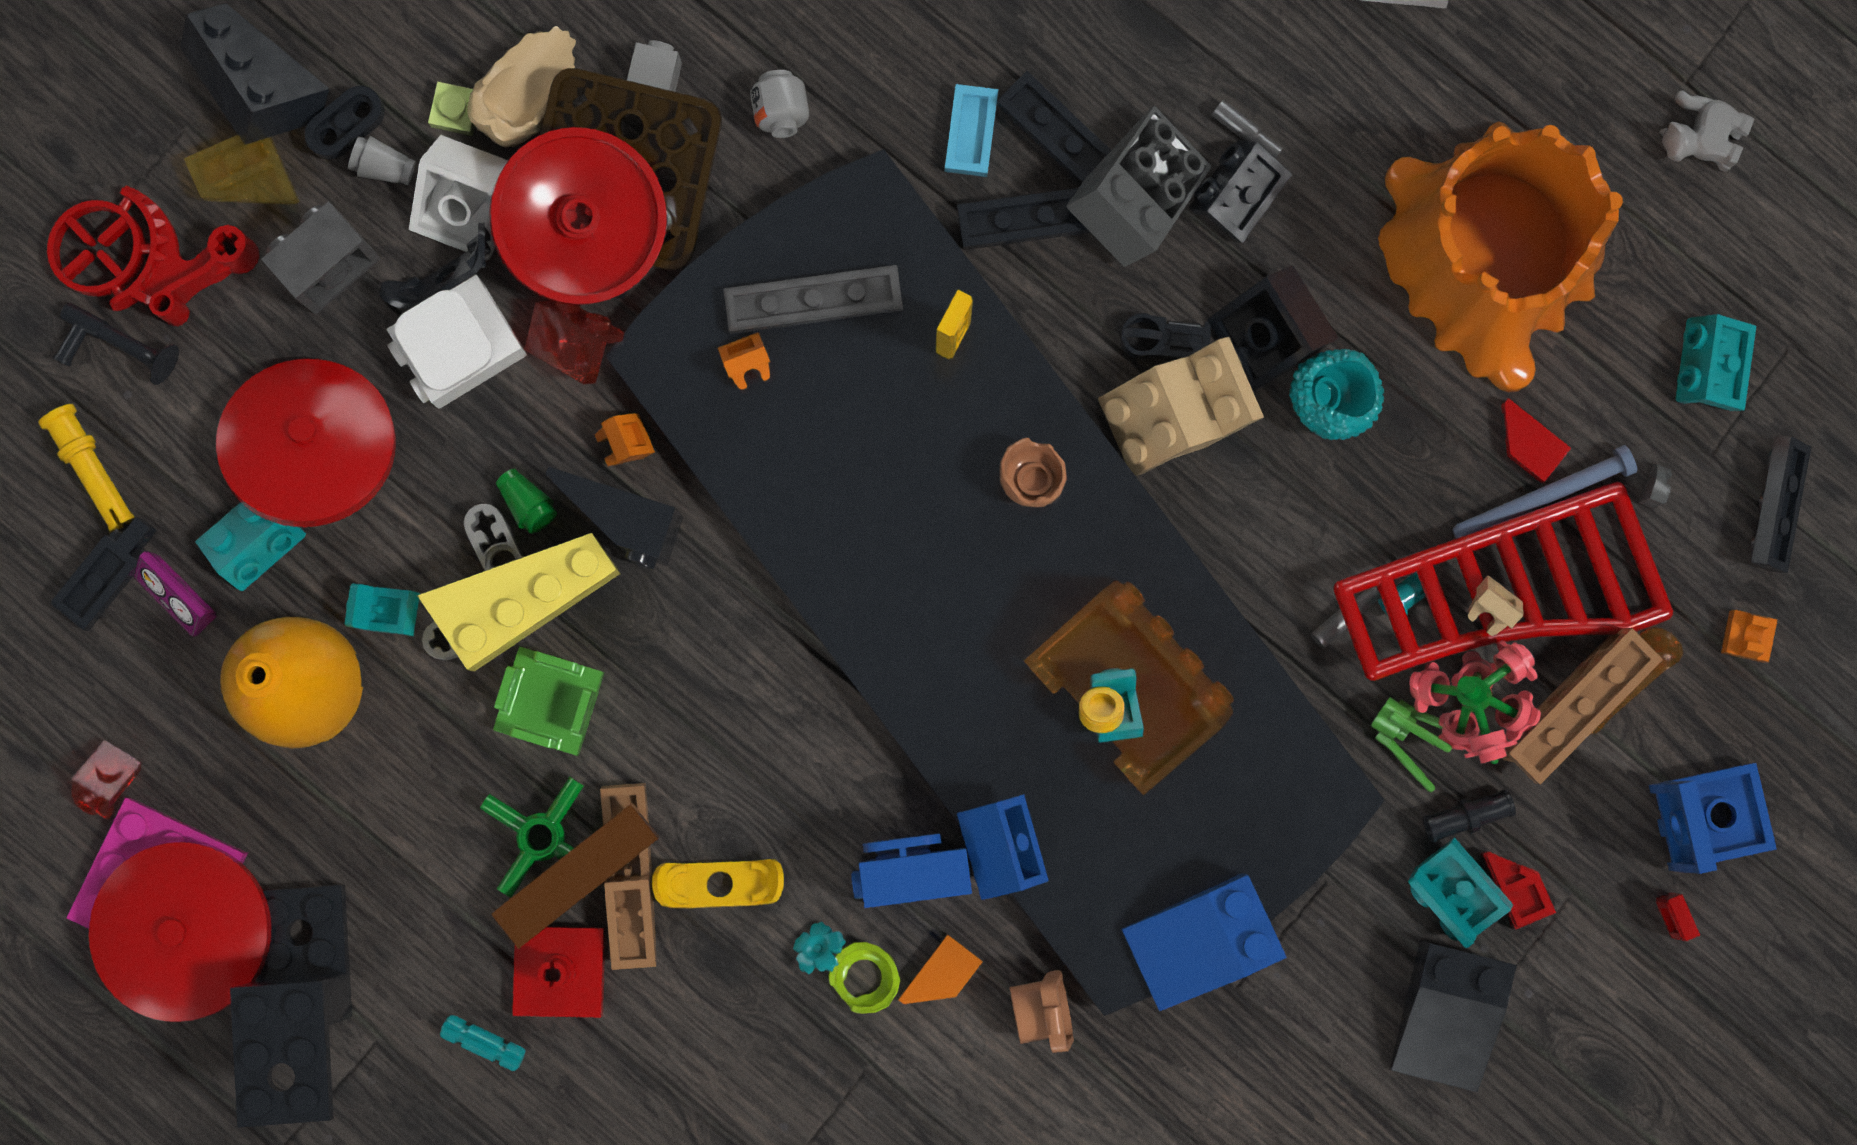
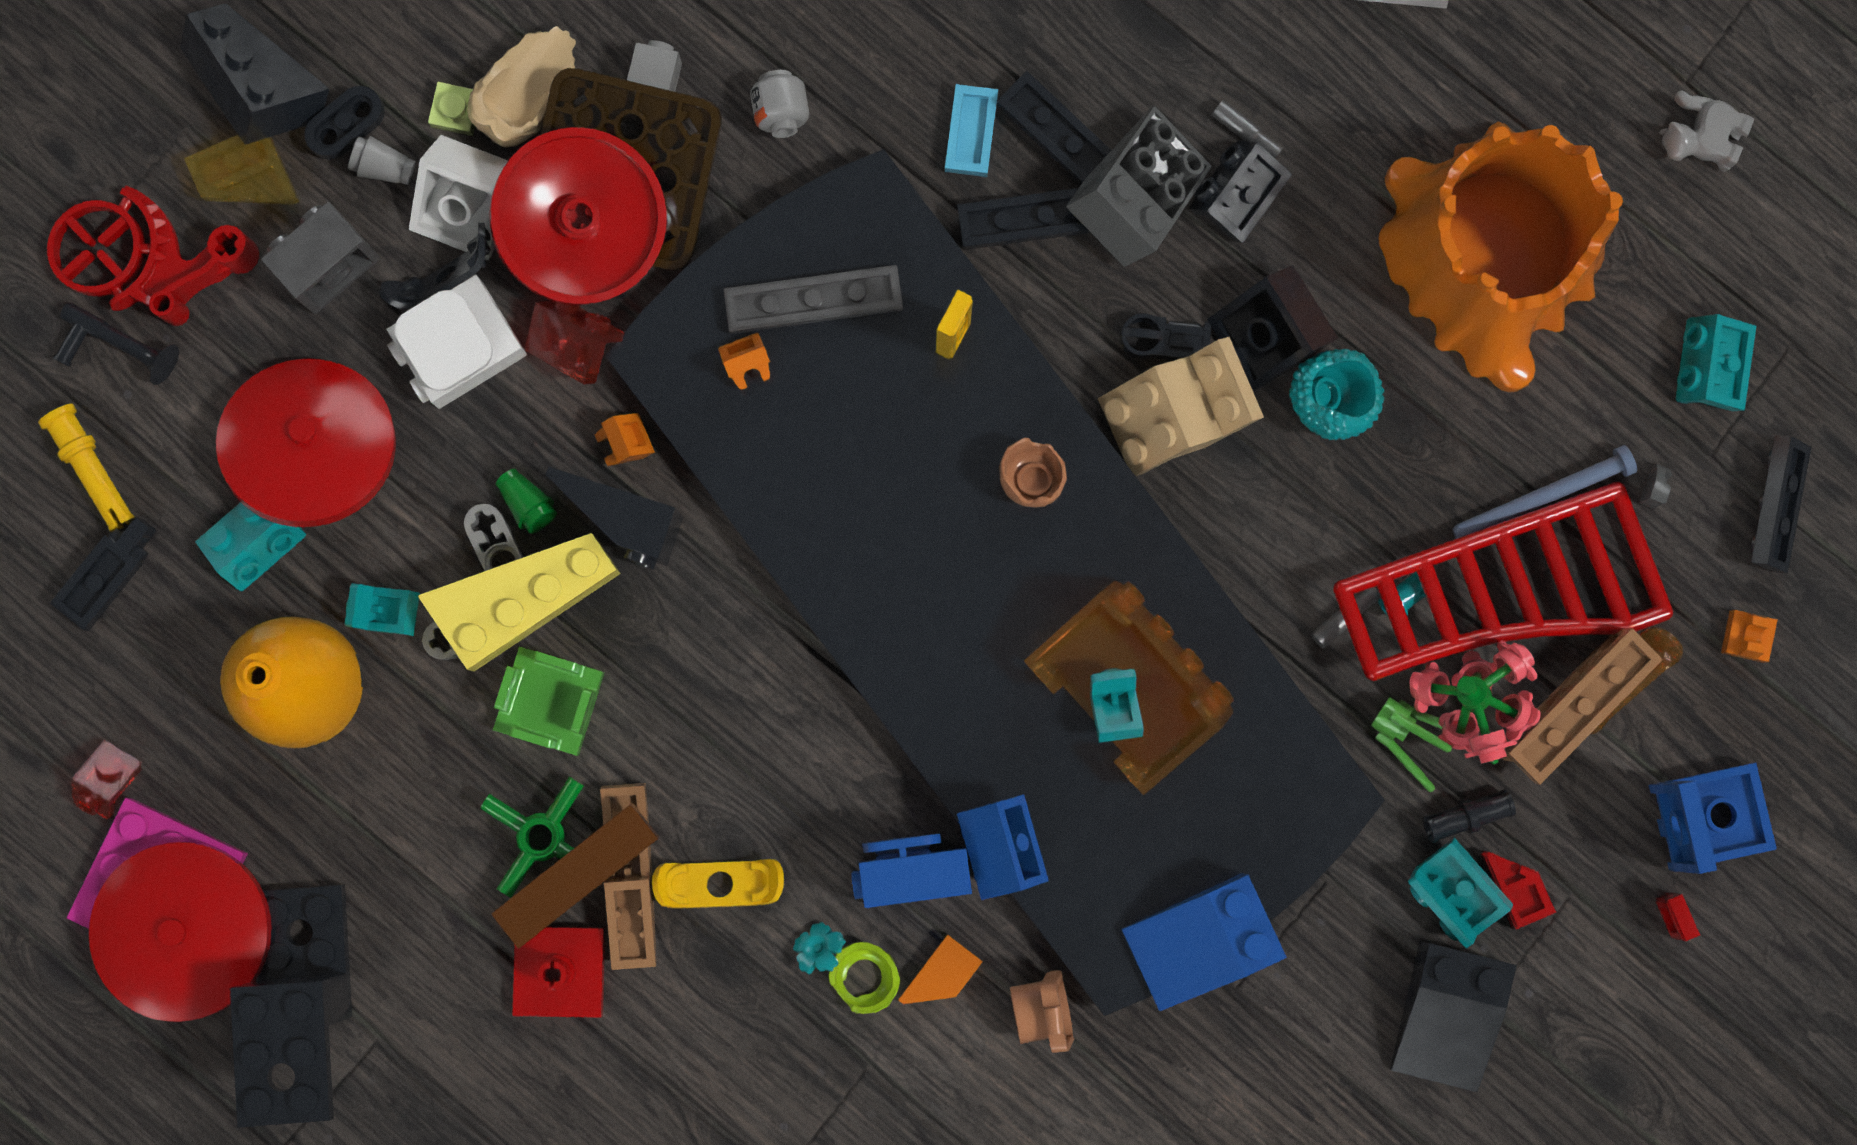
magenta slope [135,551,217,637] -> none
teal axle [440,1015,526,1071] -> none
yellow tile [1079,686,1124,733] -> none
tan tile [1468,575,1523,636] -> none
red tile [1501,398,1571,483] -> none

